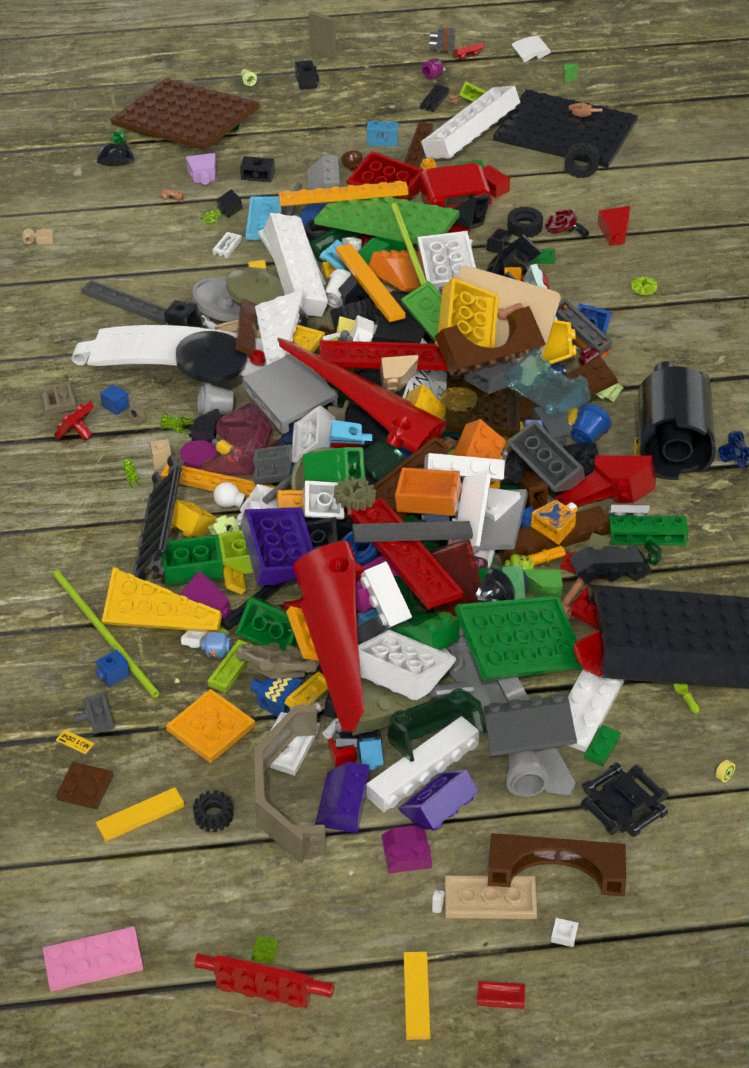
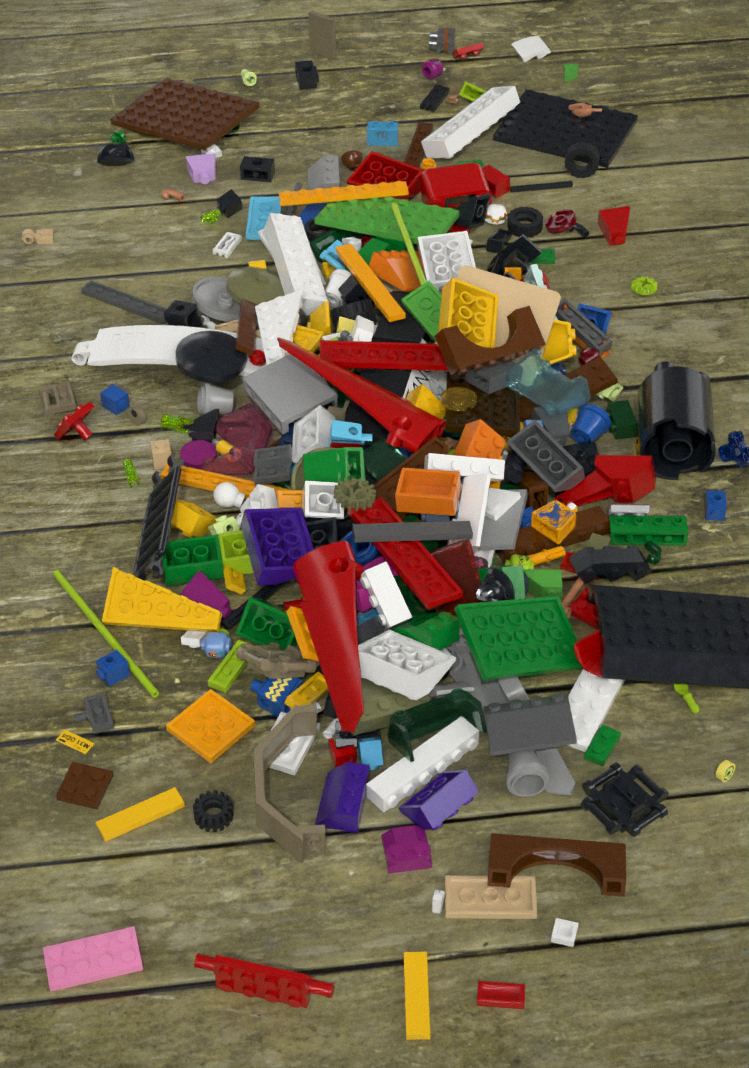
clear neon green plate [251,935,280,964] -> none
dark grey bar [262,473,292,504] -> none
tan slope [380,355,418,393] -> none
nougat arm [497,303,523,320] -> none
none -> white plate [201,144,222,158]
none -> yellow slope [307,301,333,352]
none -> white hair [485,204,509,225]
none -> black bar [510,181,573,193]
none -> dark green brick [605,400,638,440]
none -> blue brick [704,491,727,520]

